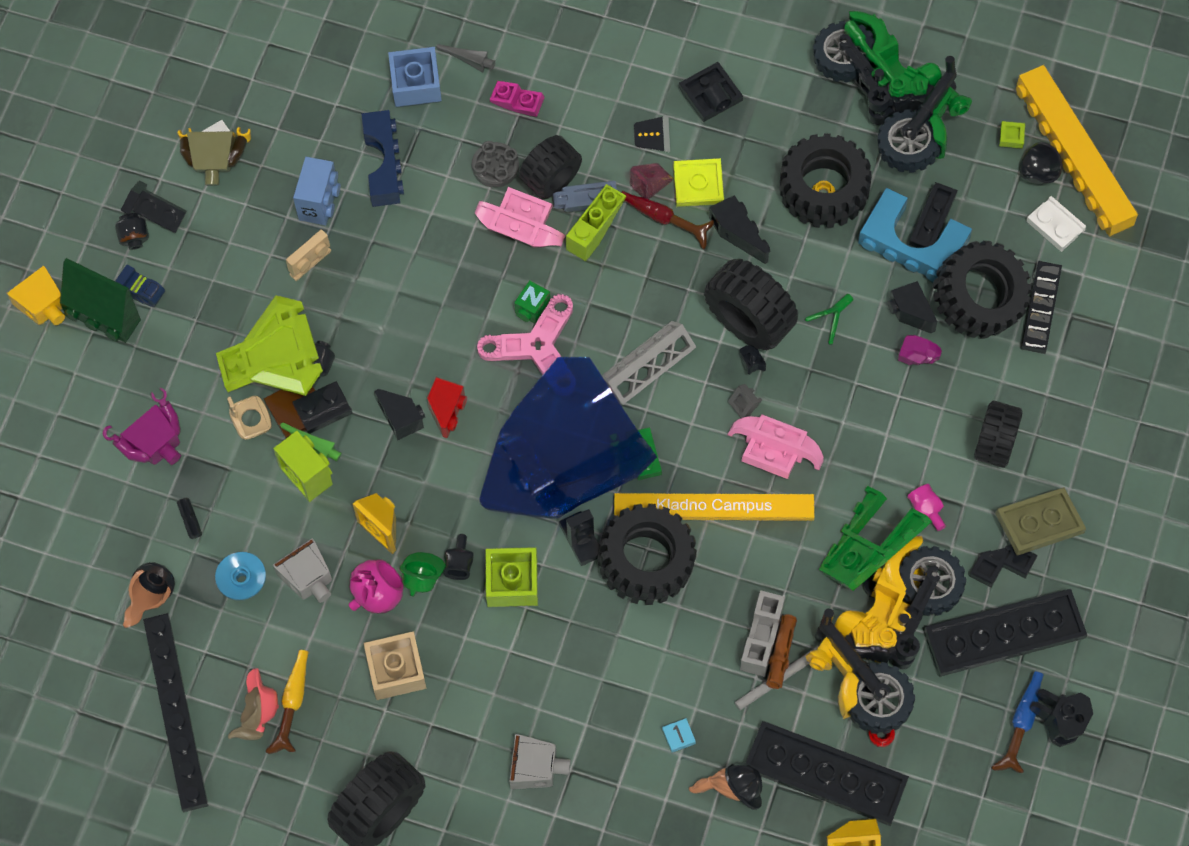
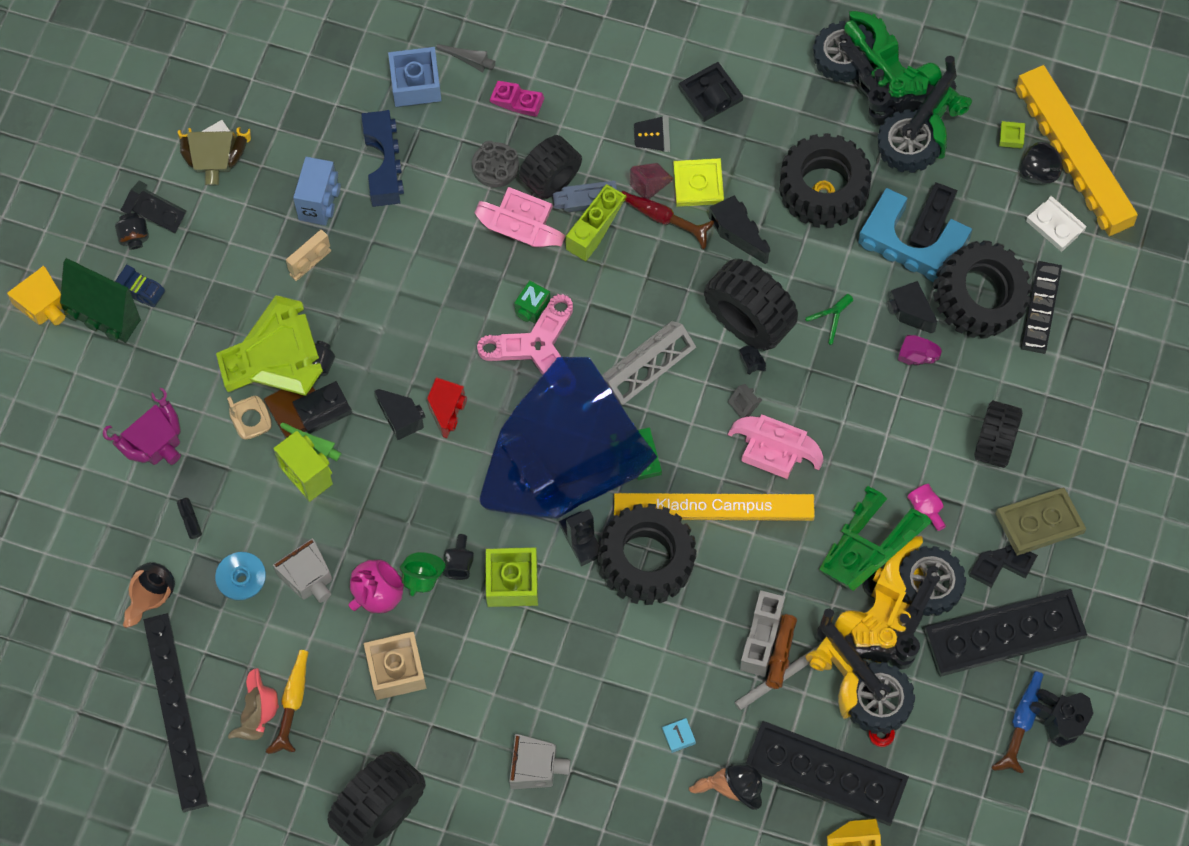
yellow slope [353,493,396,554] -> none

